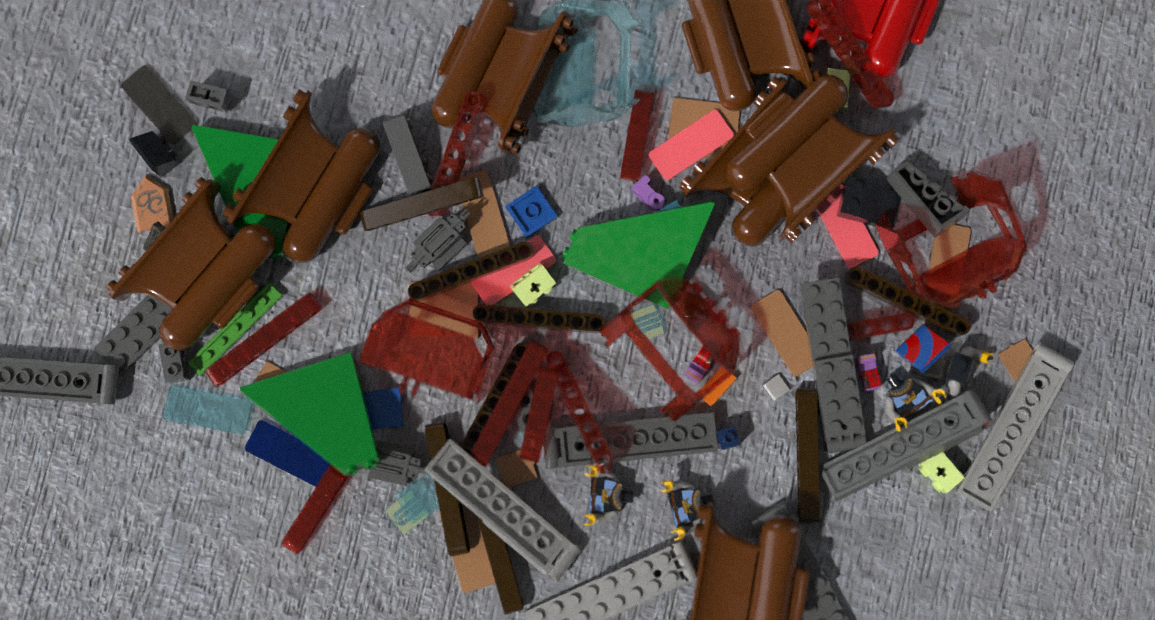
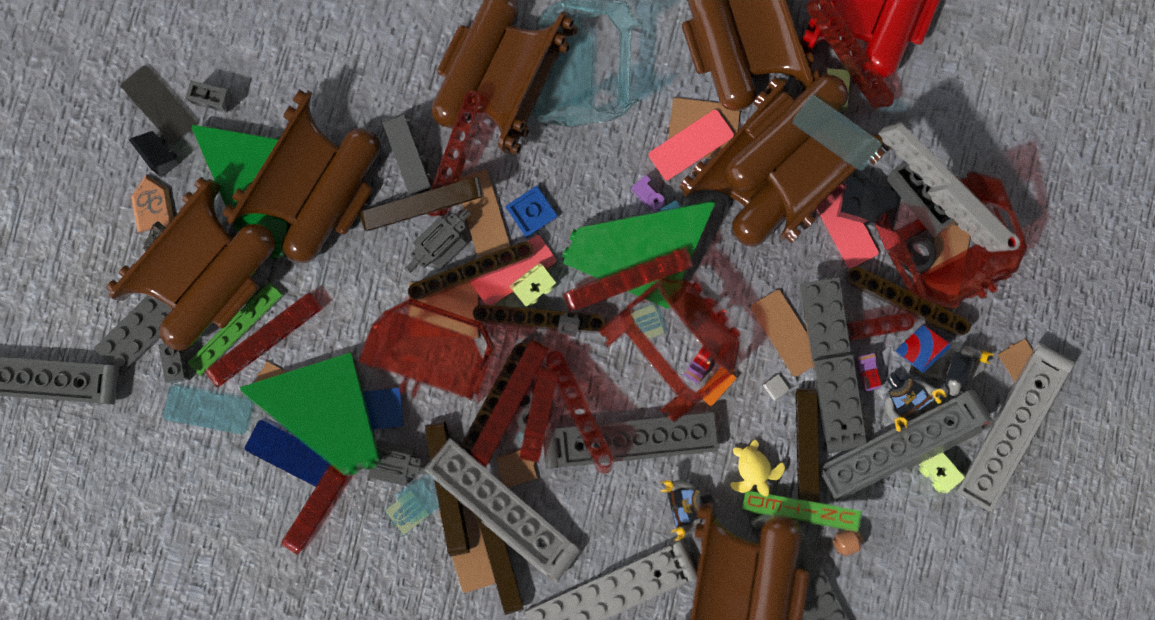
torso [583,464,633,526] -> none
clear red beam [620,89,654,182] -> none
dark blue brick [716,426,740,451] -> none
none -> flat silver tile [557,312,580,337]
none -> clear red beam [562,248,693,312]
none -> light yellow animal [731,440,785,497]
none -> bright green tile [742,491,862,532]
none -> clear light blue piece [792,95,881,171]
none -> nougat head [833,529,864,556]
none -> light grey hinge [878,123,1020,252]
none -> black tyre [898,235,937,274]

